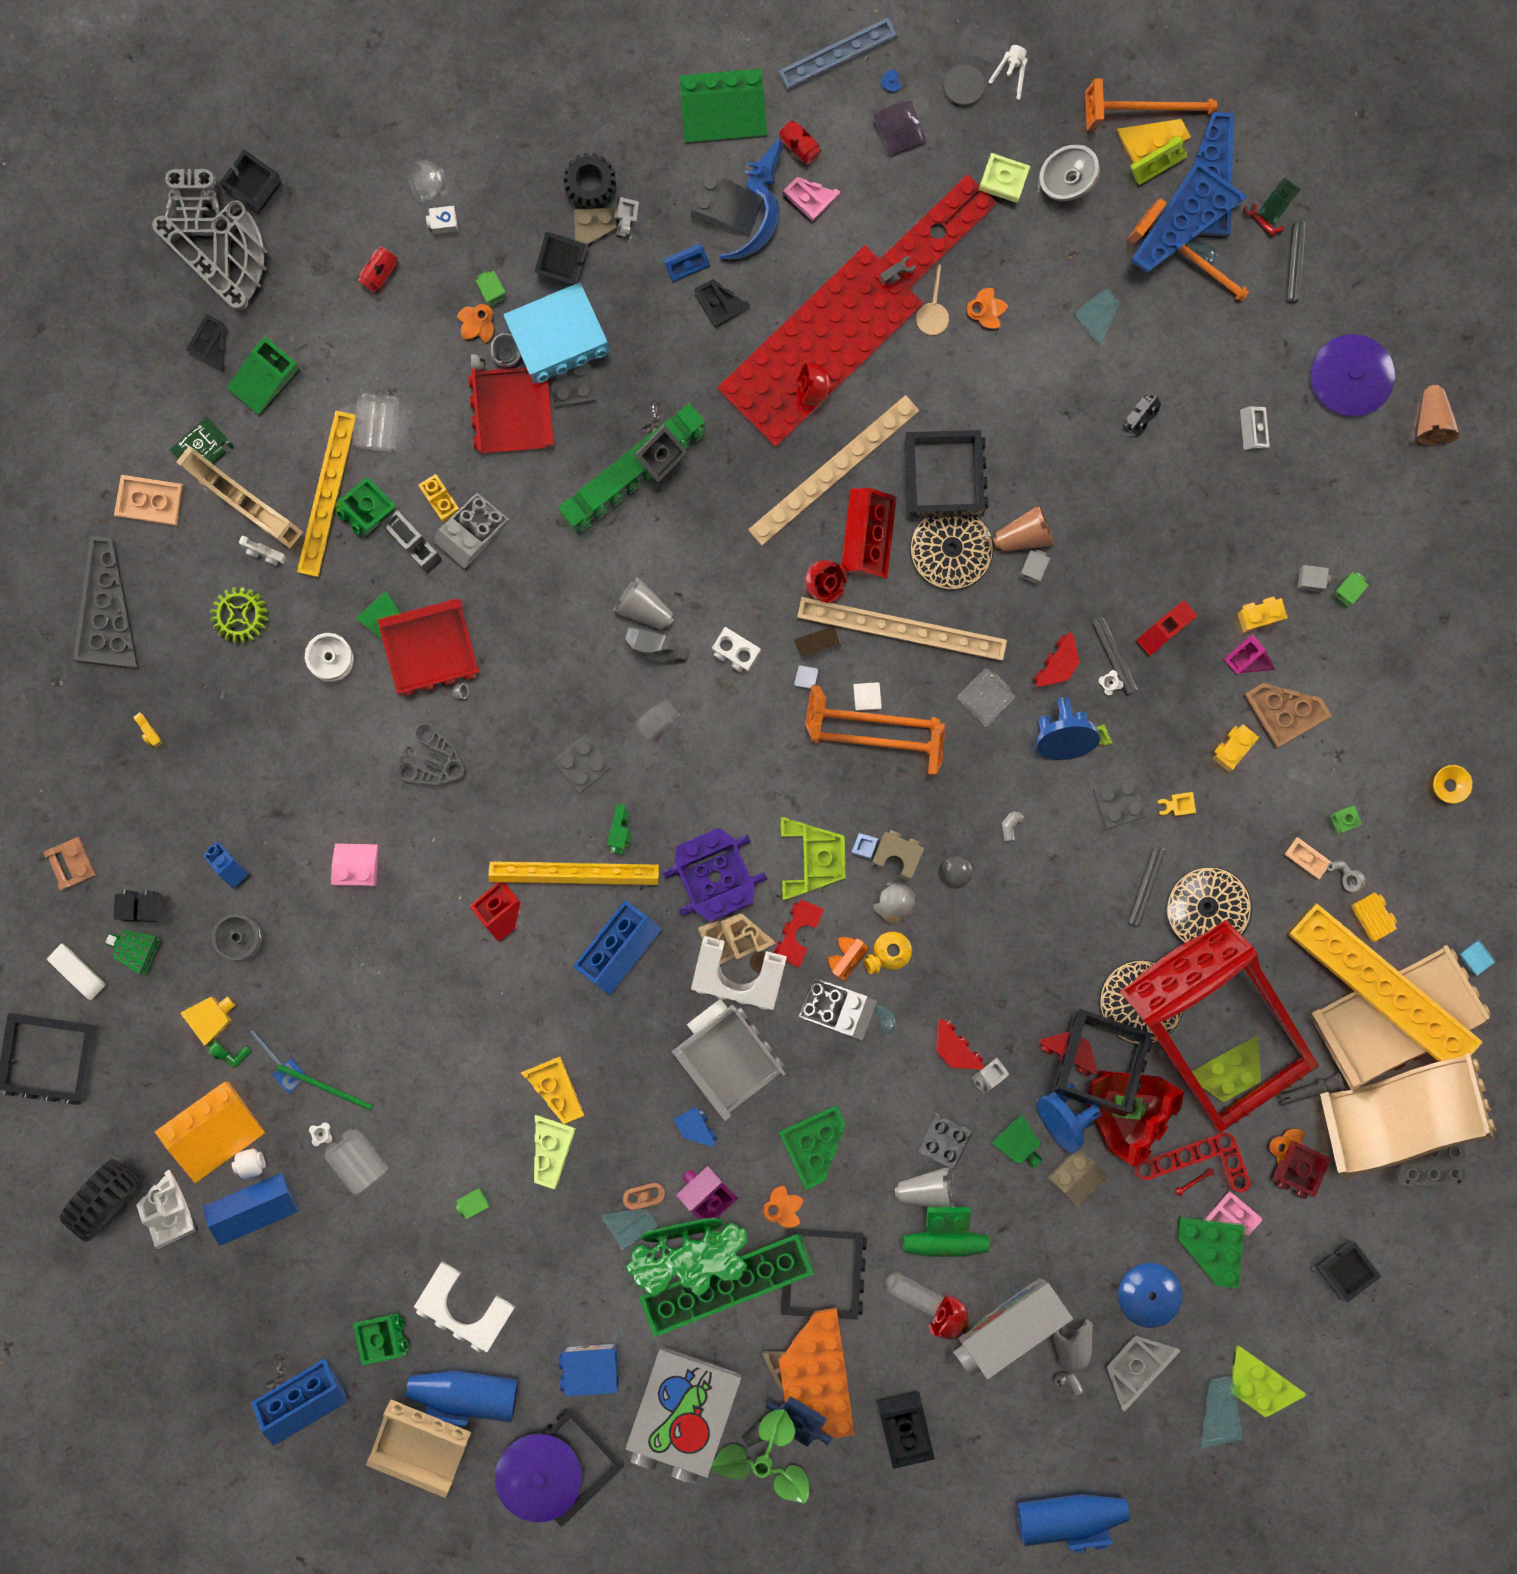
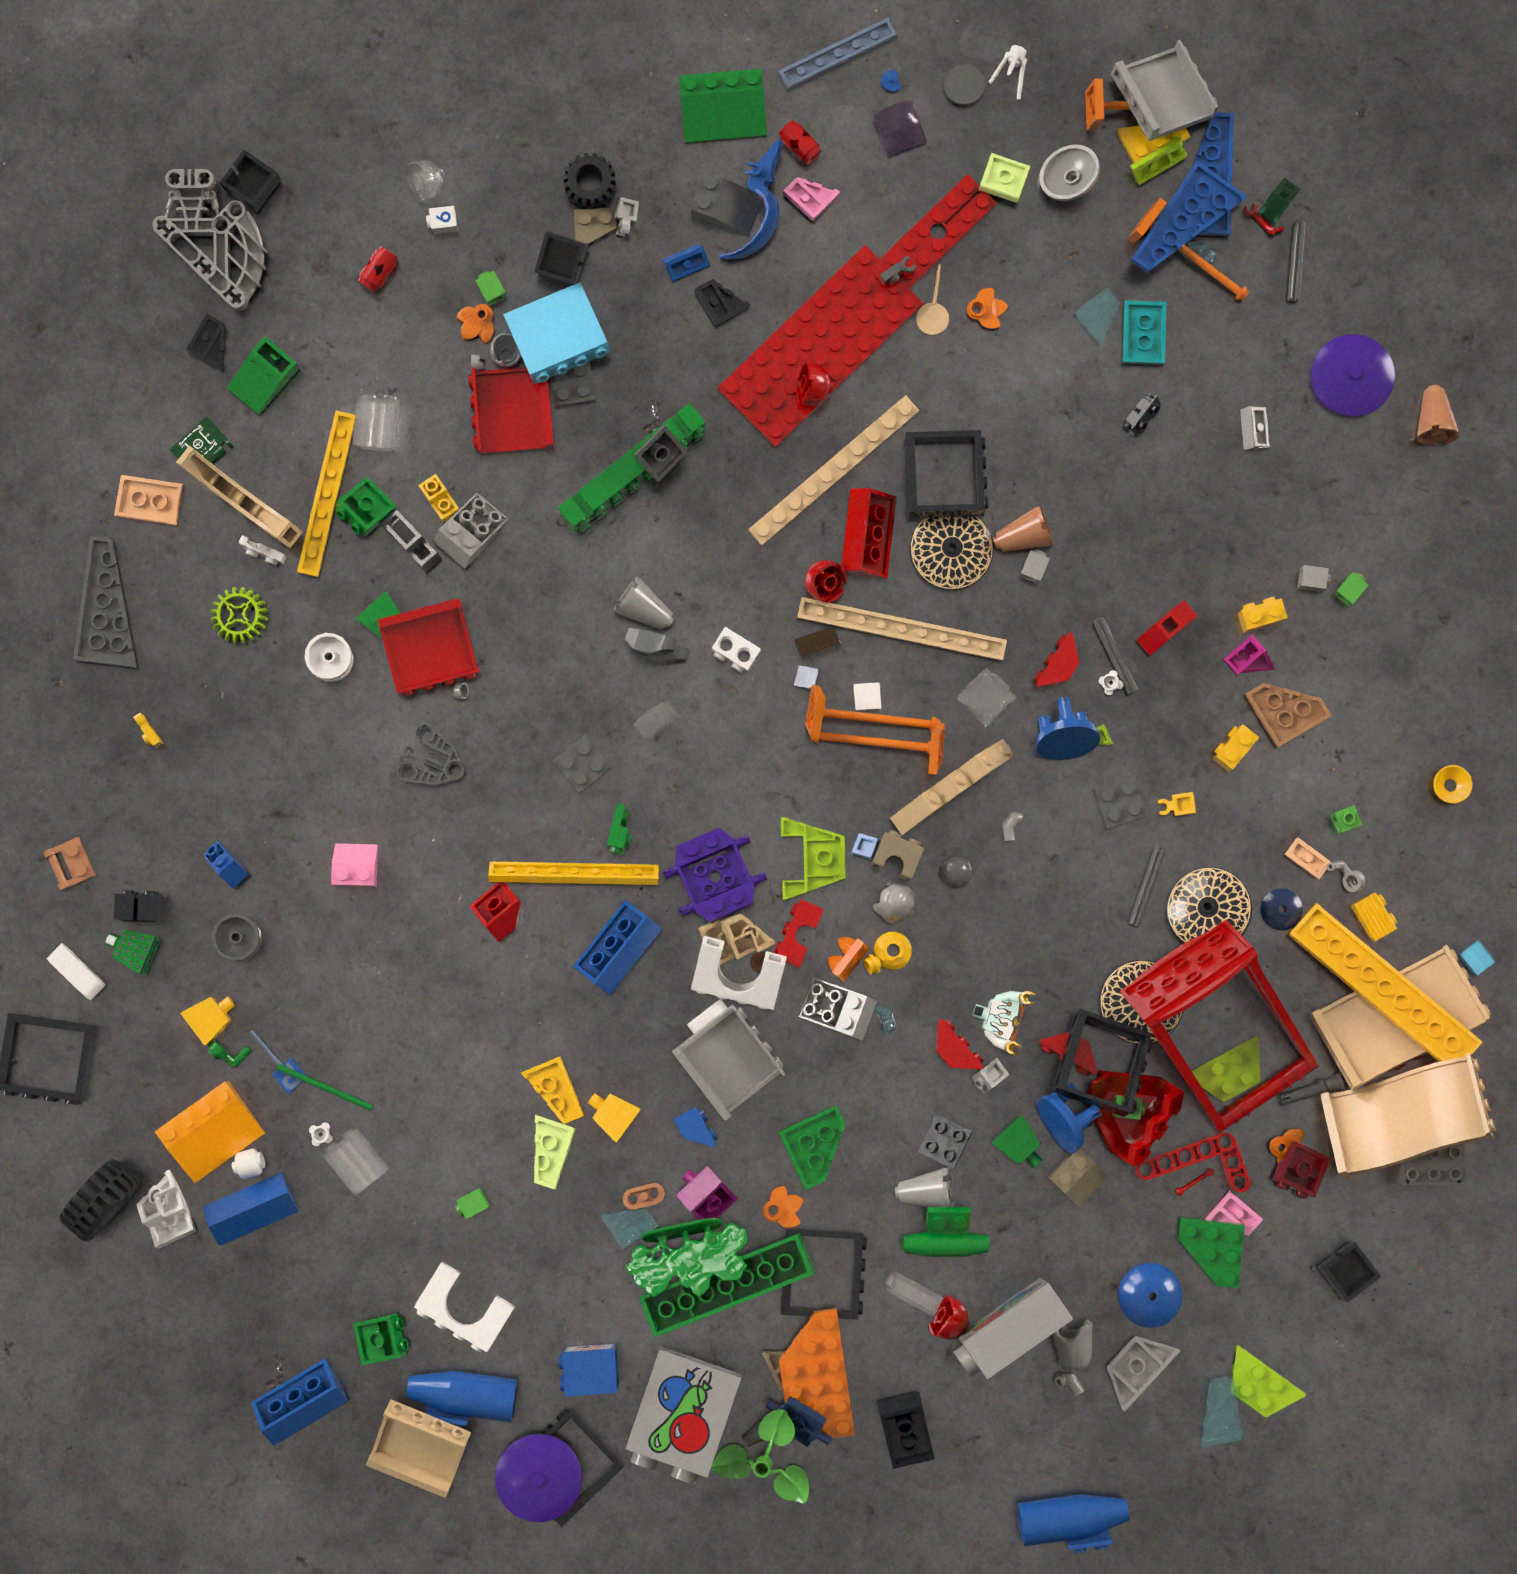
none -> yellow torso [588,1093,641,1143]
none -> tan arch [890,739,1015,835]
none -> torso [973,991,1035,1056]
none -> light grey panel [1111,40,1218,141]
none -> teal plate [1123,300,1166,365]
none -> dark blue dish [1260,888,1303,931]

